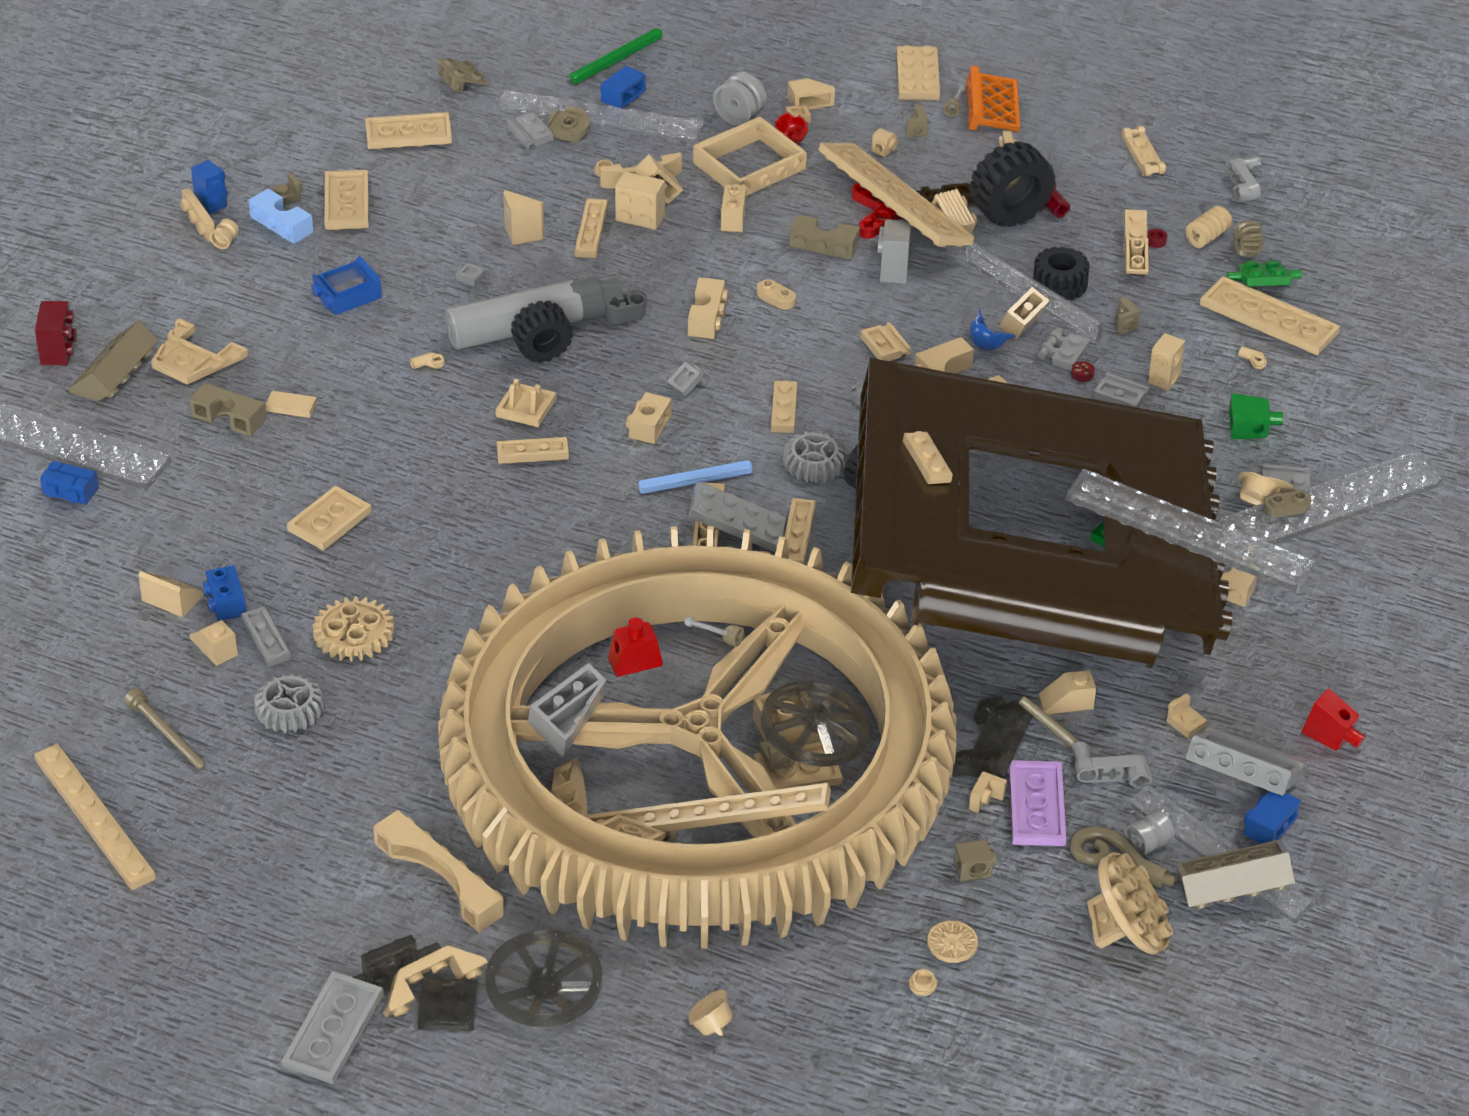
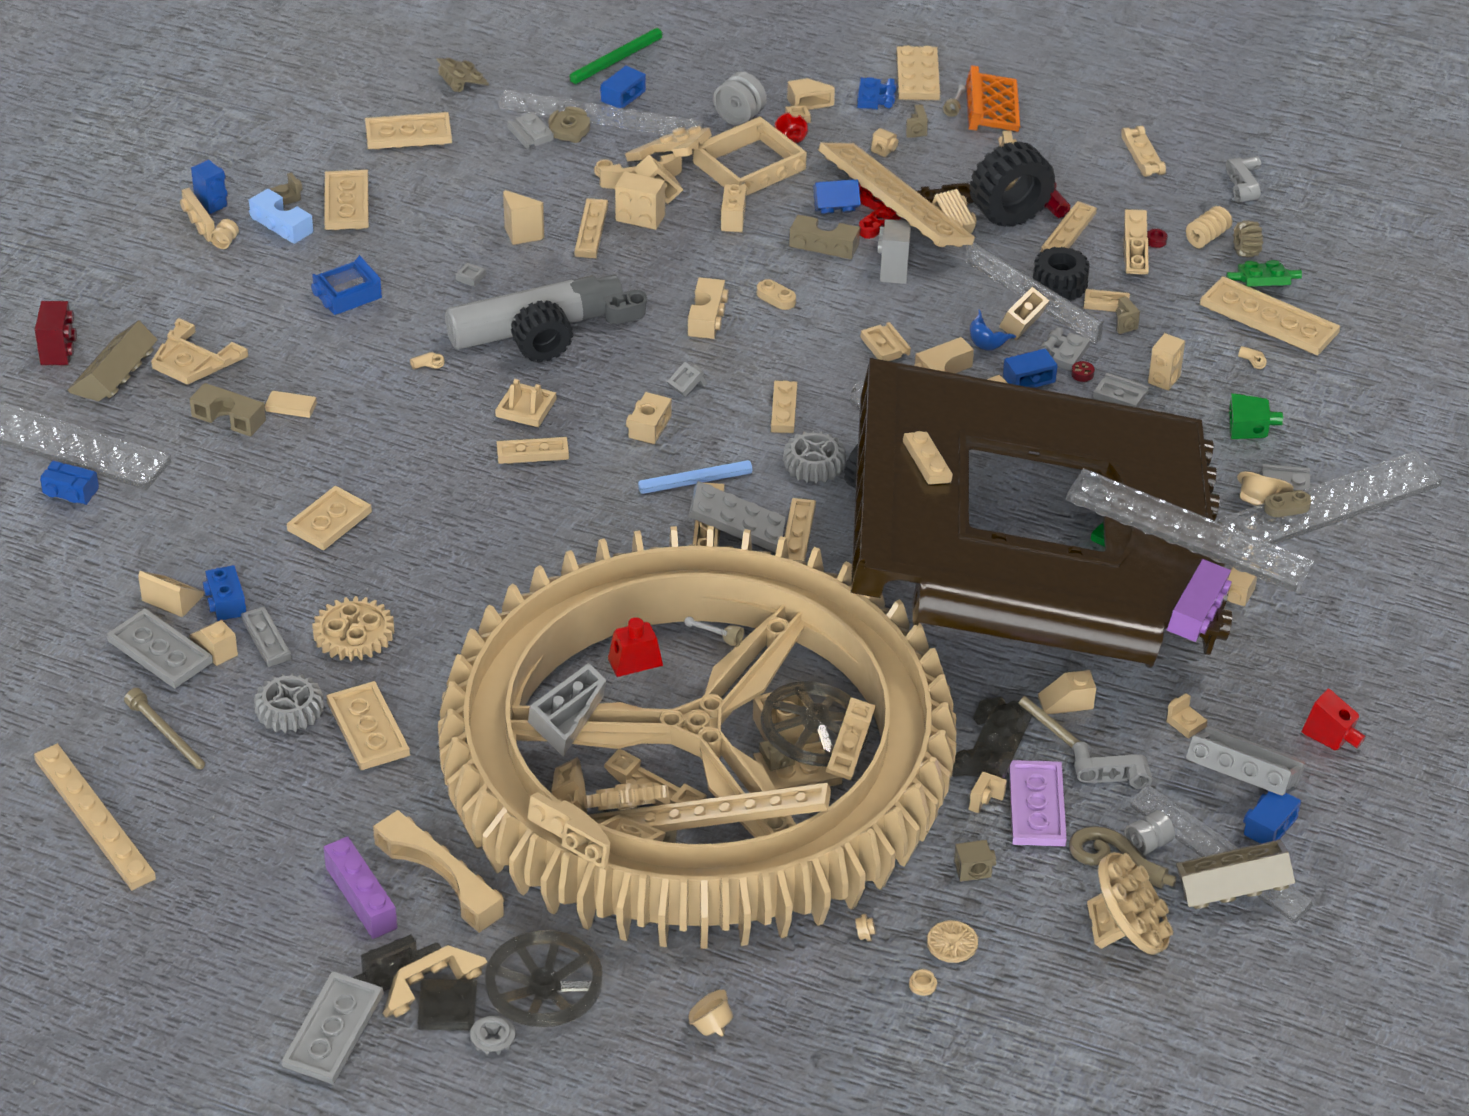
none -> light grey plate [107,609,213,689]
none -> medium lavender brick [323,836,397,939]
none -> tan plate [326,681,410,770]
none -> light grey gear [470,1016,515,1055]
none -> tan slope [527,792,611,869]
none -> tan gear [583,782,669,811]
none -> tan slope [604,749,707,806]
none -> tan wing [625,126,712,161]
none -> blue brick [813,179,861,214]
none -> tan slope [826,697,876,780]
none -> tan plate [855,914,876,941]
none -> blue plate [857,77,897,109]
none -> blue brick [1003,348,1058,388]
none -> tan tile [1041,202,1097,252]
none -> tan tile [1084,289,1130,312]
none -> medium lavender brick [1167,559,1232,642]

